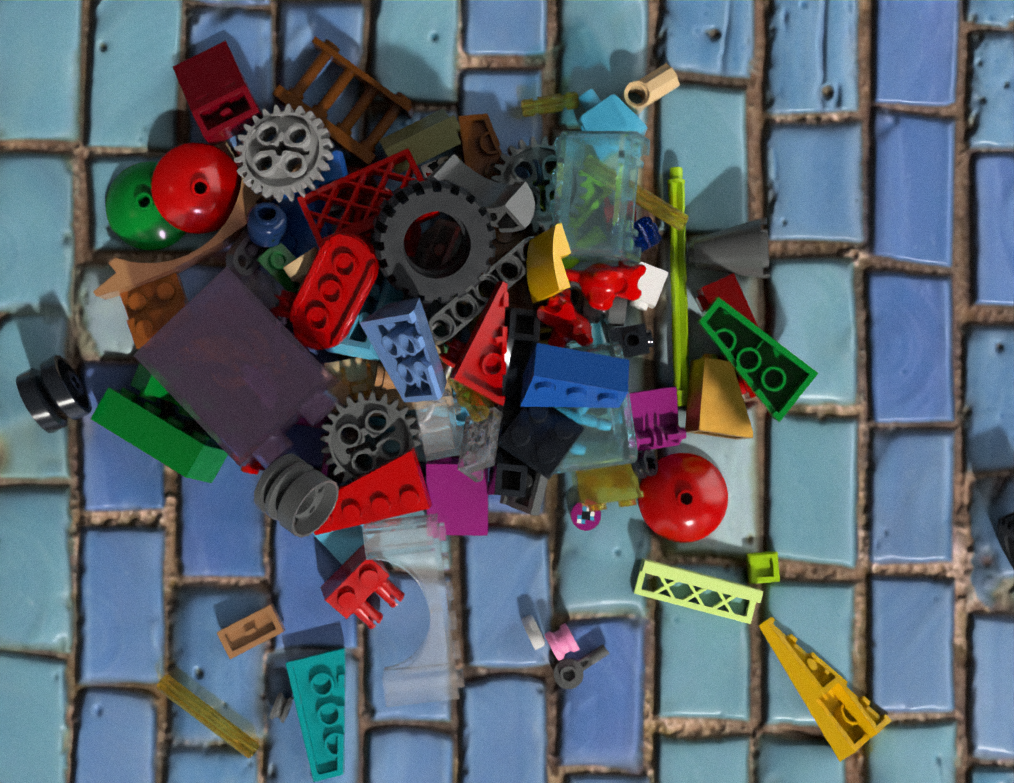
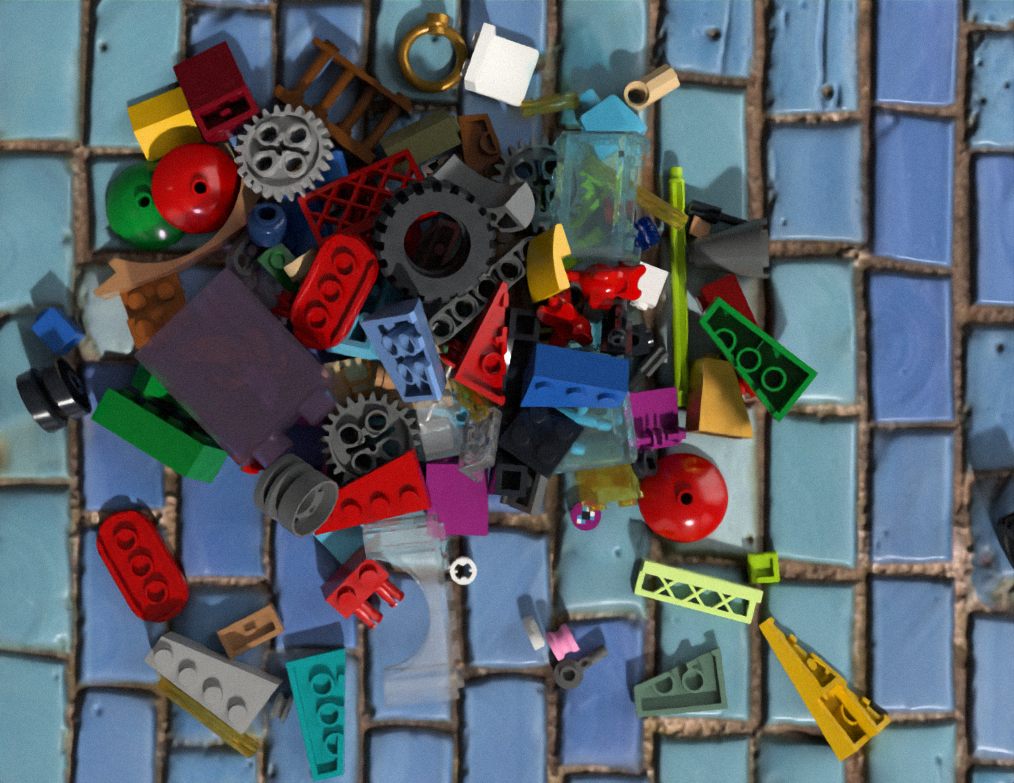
none -> blue brick [30,307,87,356]
none -> red tile [96,510,189,623]
none -> yellow slope [127,87,205,162]
none -> light grey wedge [144,631,285,735]
none -> pearl gold piece [397,13,468,93]
none -> white bush [450,556,477,585]
none -> white bracket [461,22,539,106]
none -> black hinge [600,304,632,356]
none -> dark grey axle [628,344,670,393]
none -> sand green wing [633,647,728,718]
none -> medium nougat piece [686,215,711,238]
none -> black axle [687,199,748,226]

